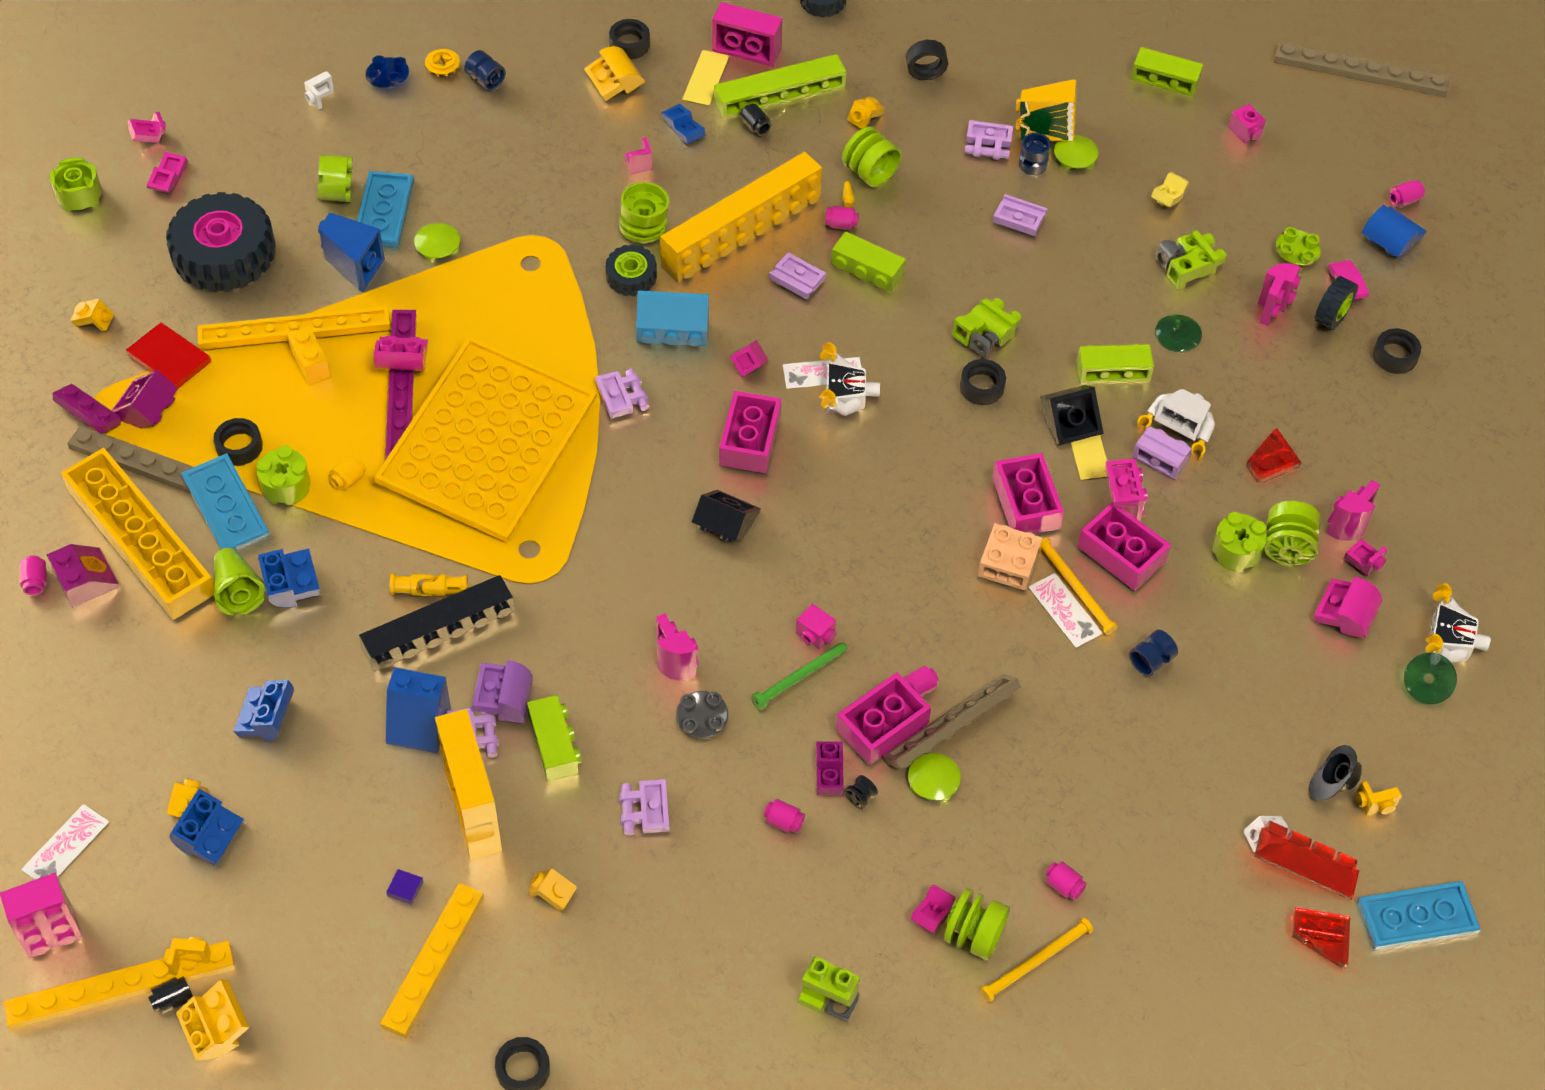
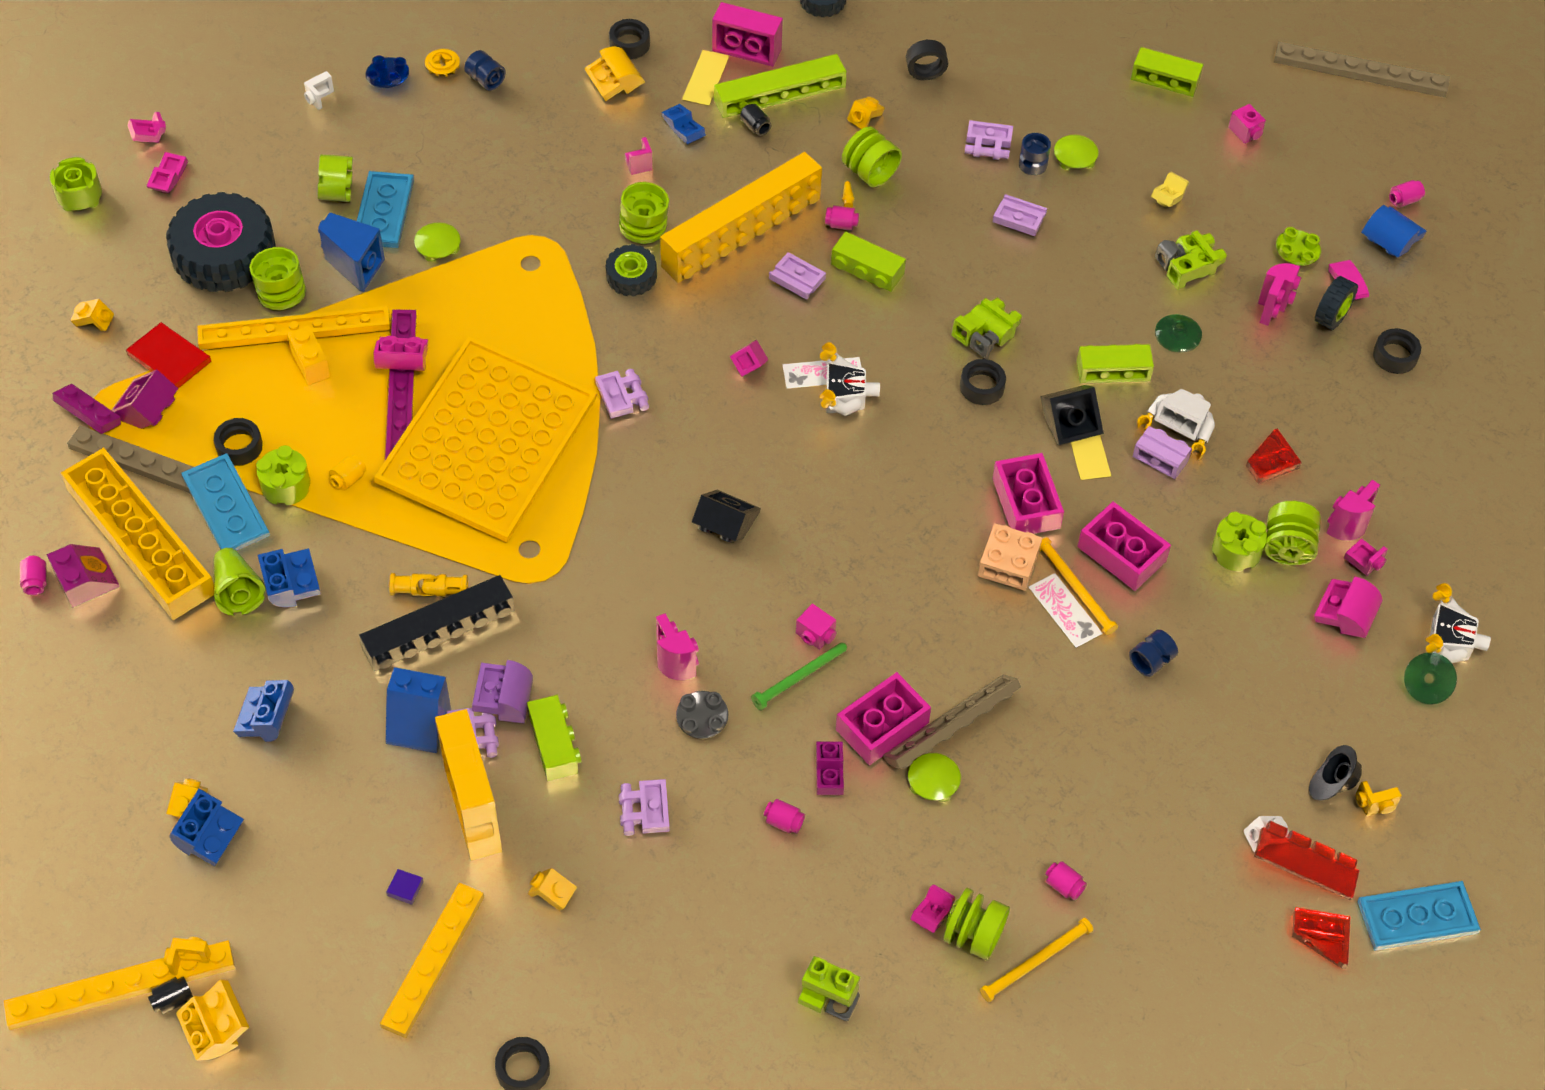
dark pink brick [0,873,82,957] -> none
white sticker [21,804,109,880] -> none
dark azure slope [636,291,709,346] -> none
dark pink brick [719,391,782,474] -> none
black wheel [844,775,878,809] -> none
dark pink brick [903,666,939,697] -> none
slope [1016,80,1076,141] -> none
dark pink bracket [1105,458,1148,521] -> none
none -> lime wheel [249,247,306,310]

